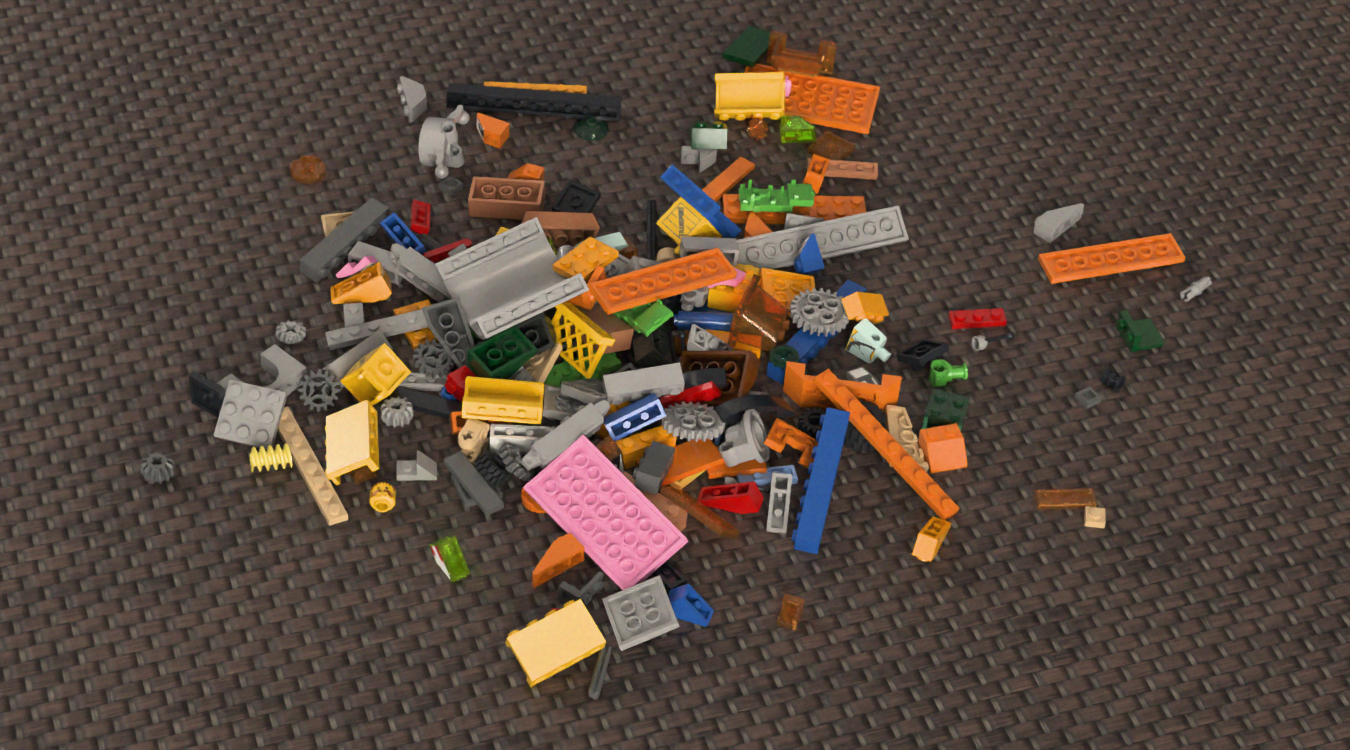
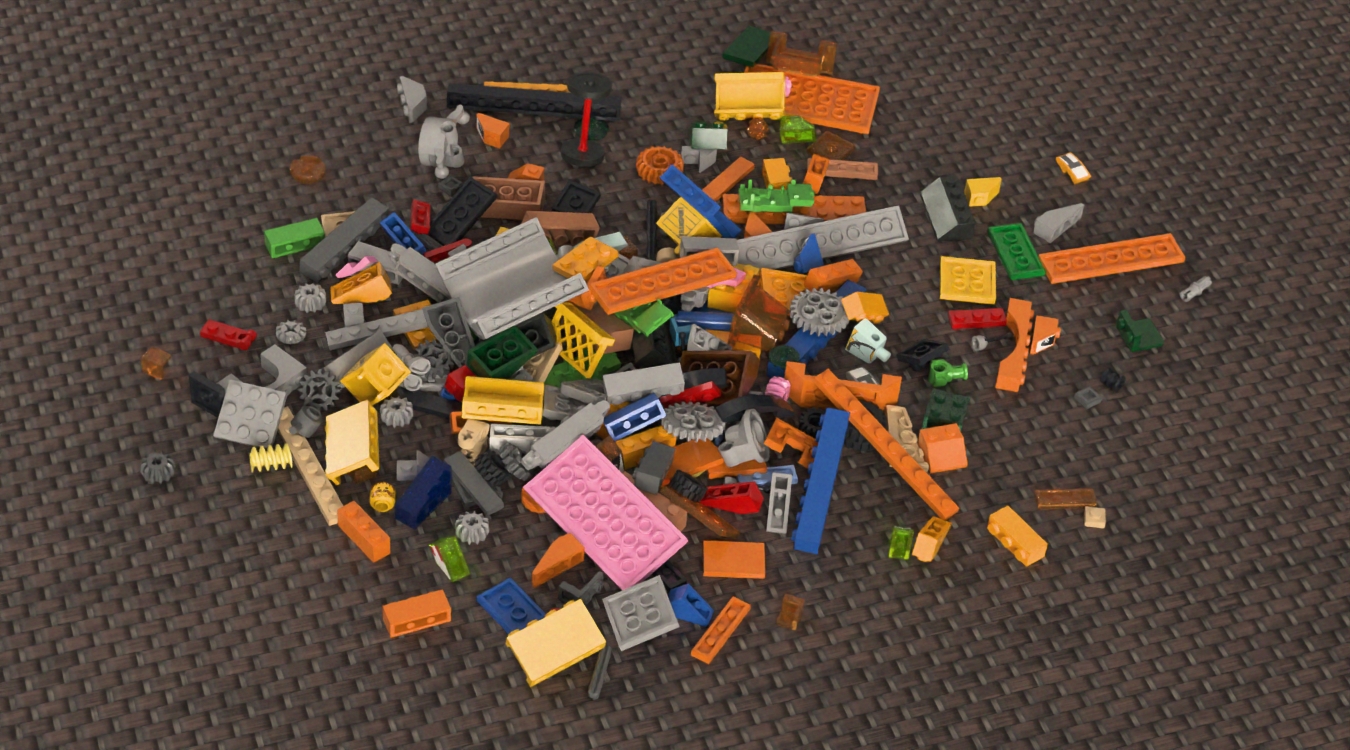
none -> clear orange panel [141,347,171,380]
none -> red plate [200,319,257,350]
none -> bright green brick [264,218,325,258]
none -> dark grey piece [289,405,323,438]
none -> light grey gear [294,282,326,313]
none -> orange brick [337,501,390,563]
none -> orange brick [383,589,451,638]
none -> light grey piece [392,344,431,391]
none -> clear blue wedge [394,456,452,530]
none -> black tile [428,176,498,246]
none -> light grey gear [455,511,489,545]
none -> blue tile [477,577,546,634]
none -> pearl dark grey piece [560,72,612,167]
none -> orange gear [636,146,684,185]
none -> dark azure panel [669,317,692,346]
none -> black tyre [669,470,708,503]
none -> orange tile [691,596,751,664]
none -> orange tile [703,540,765,579]
none -> light orange brick [762,158,792,190]
none -> bright pink gear [765,376,791,401]
none -> orange brick [803,259,863,293]
none -> clear neon green slope [888,526,914,559]
none -> pearl dark grey slope [920,176,975,242]
none -> yellow plate [940,256,996,304]
none -> yellow slope [964,177,1002,207]
none -> green tile [987,223,1046,280]
none -> light orange brick [987,506,1048,567]
none -> orange arch [995,298,1034,392]
none -> orange slope [1030,315,1061,355]
none -> slope [1056,152,1091,185]

